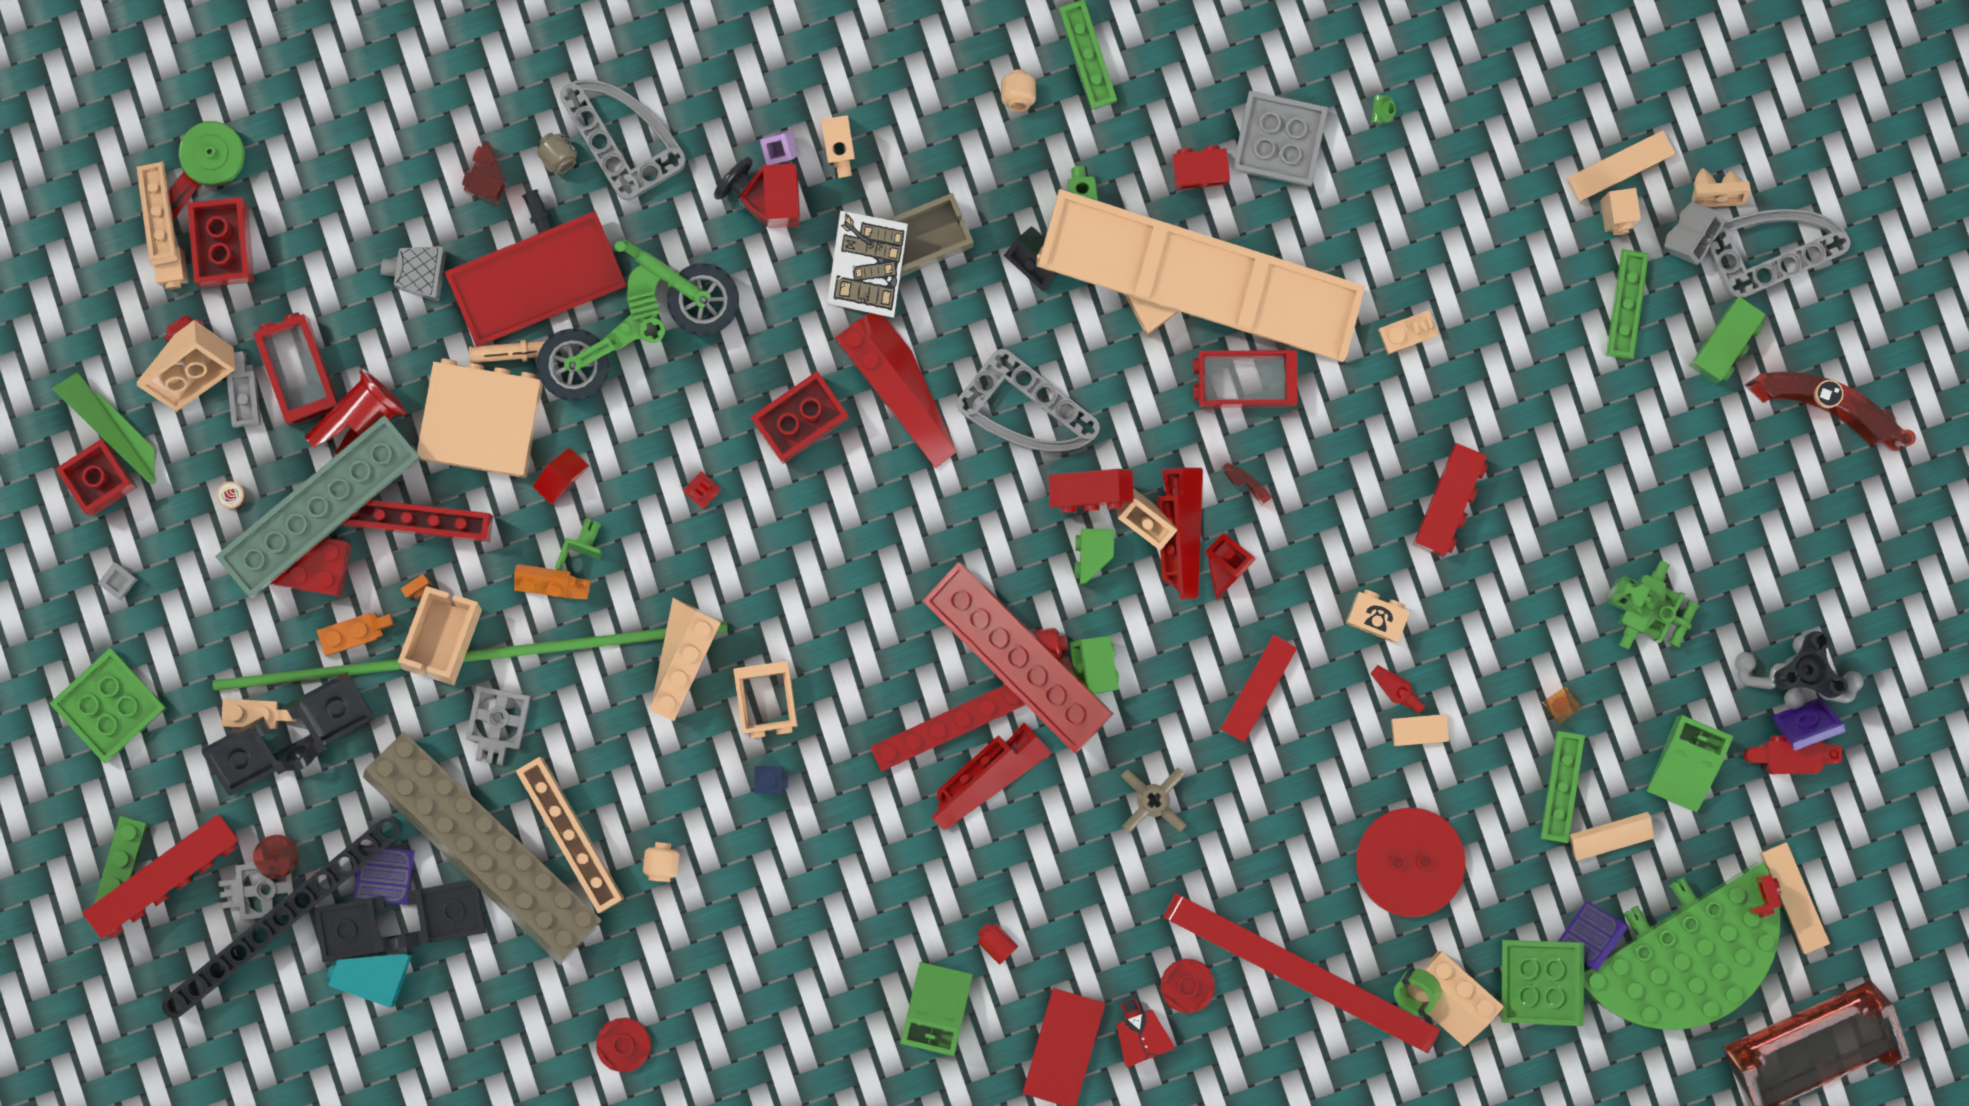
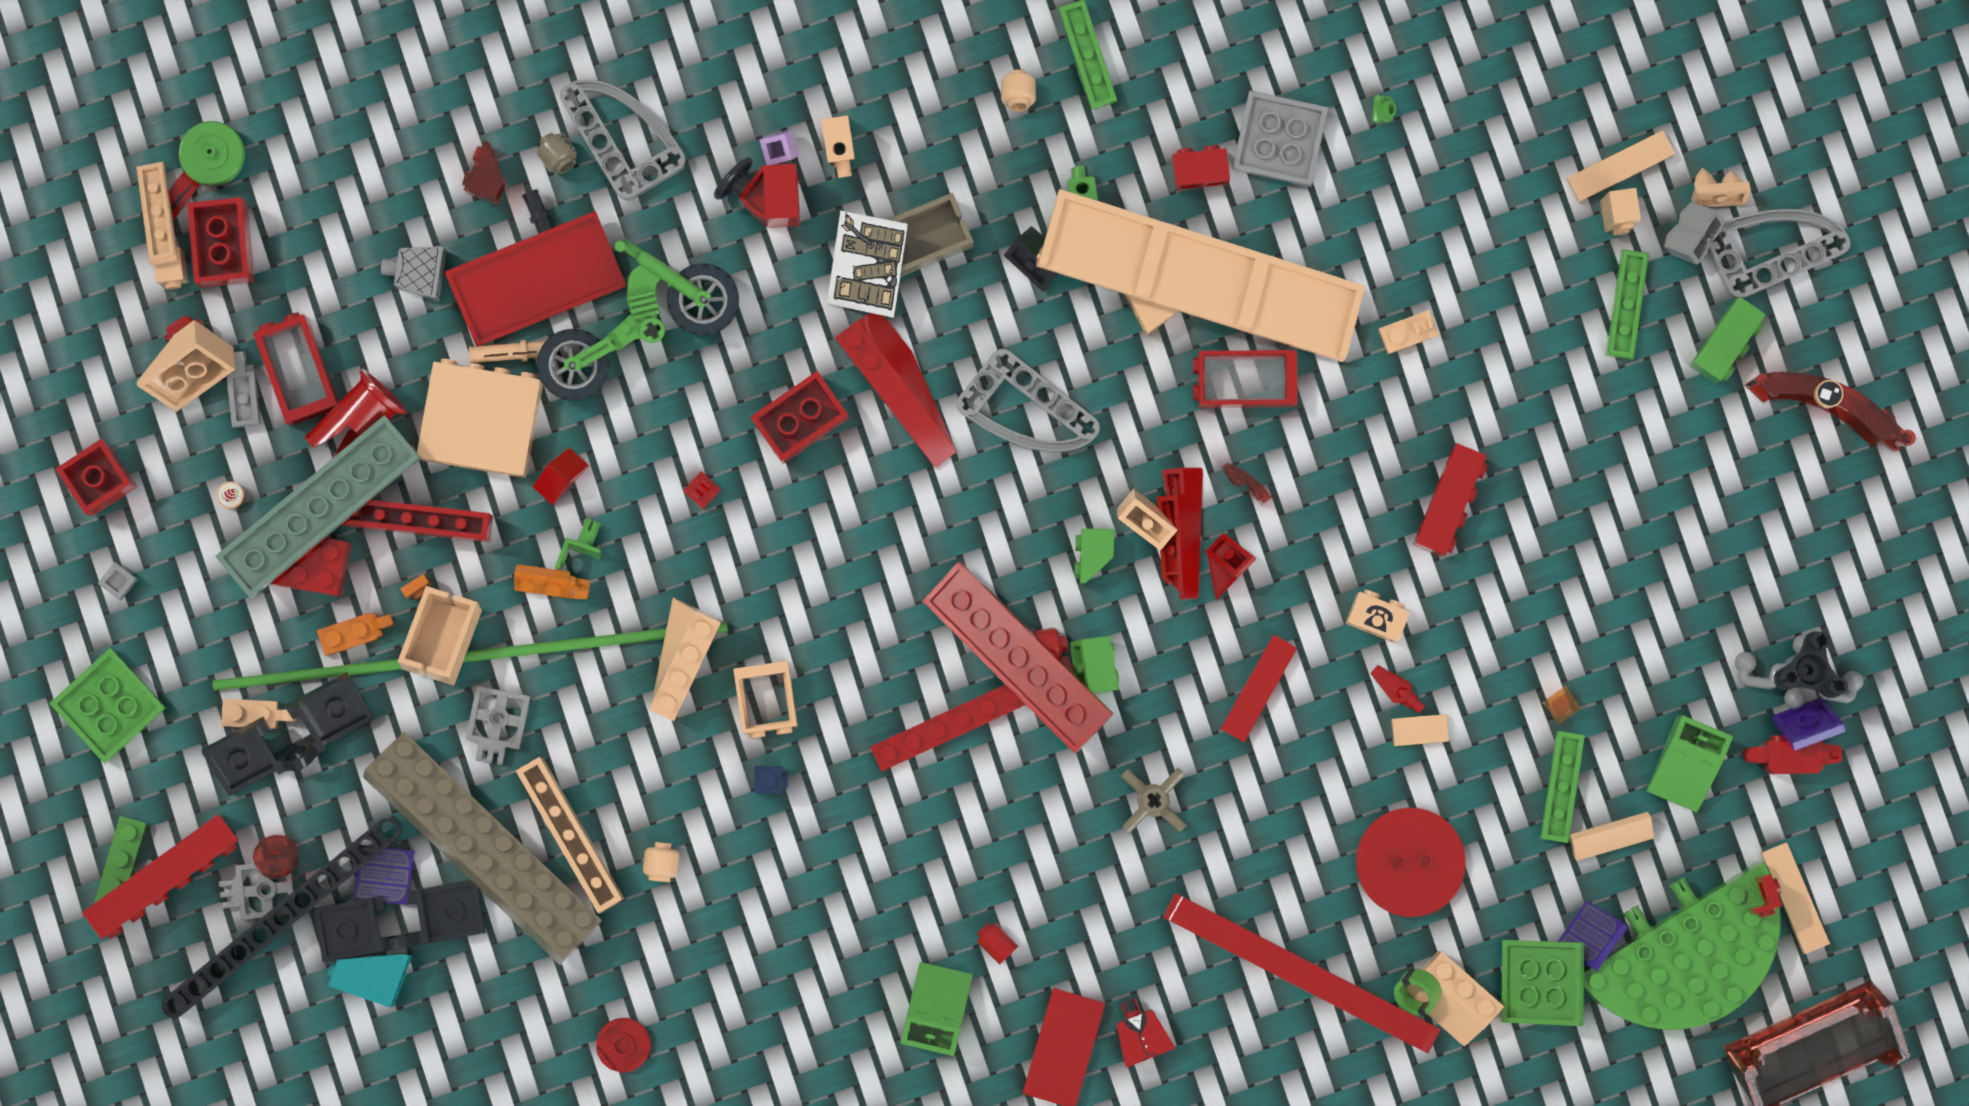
bright green wedge [52,373,157,485] -> none
red wedge [931,723,1051,830] -> none
red brick [1049,468,1134,513] -> none
red tile [1160,959,1215,1013] -> none
bright green piece [1607,560,1700,650] -> none

